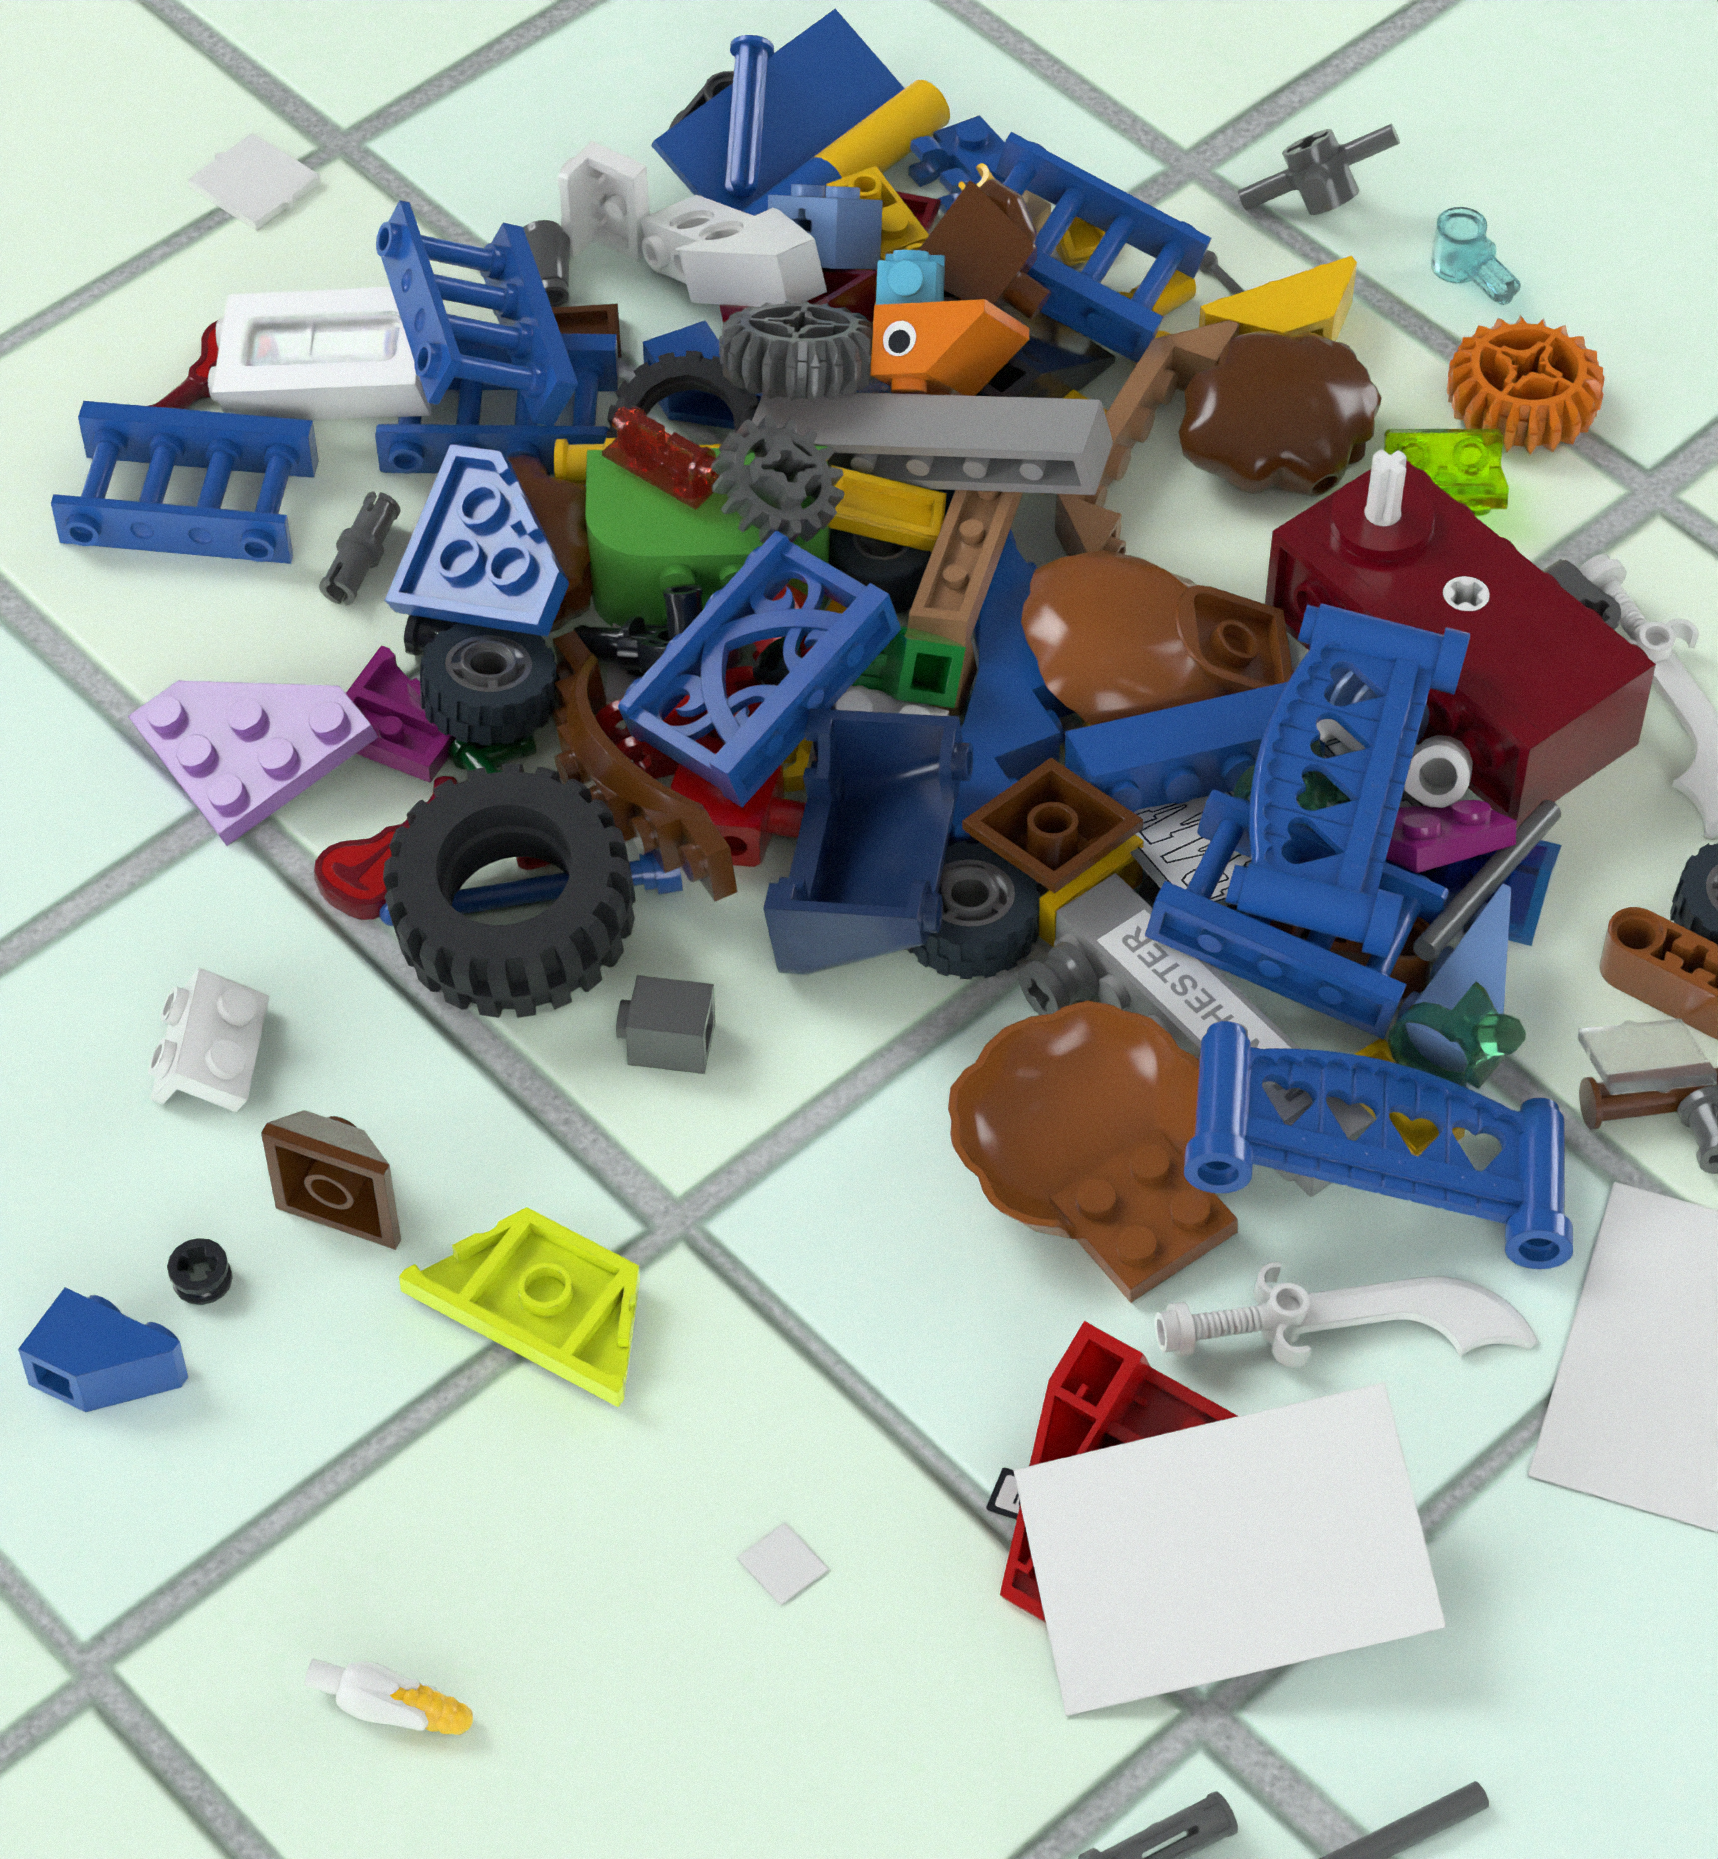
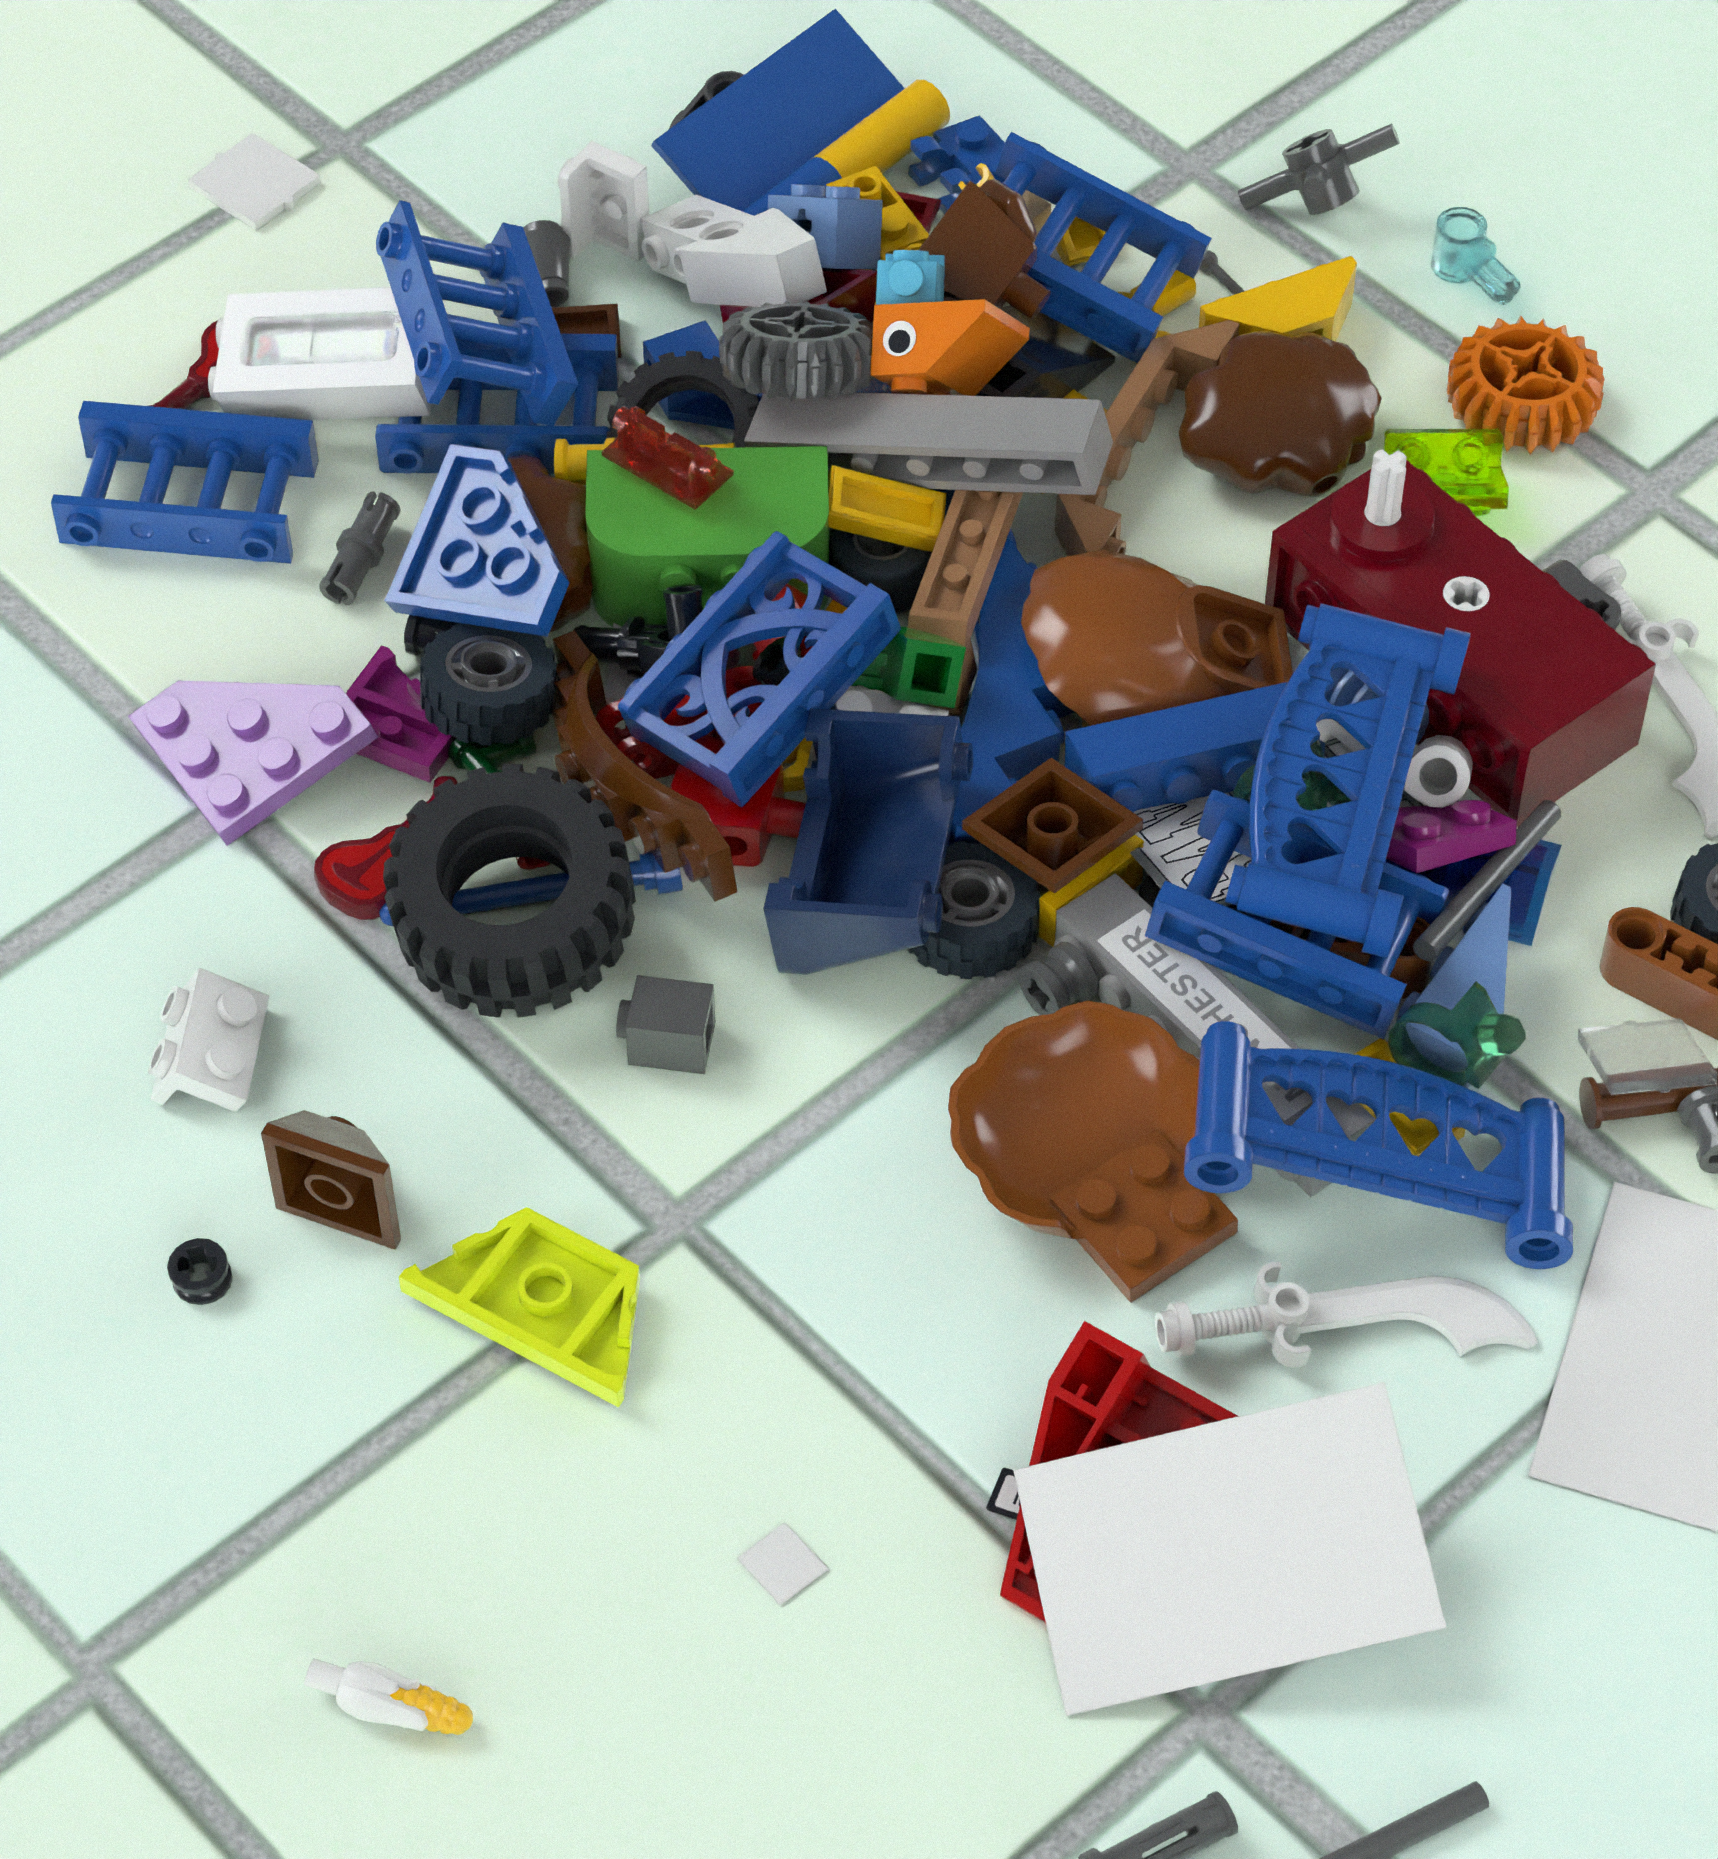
blue slope [18,1287,188,1412] -> none
dark grey gear [711,415,844,543] -> none
axle [725,35,774,198] -> none

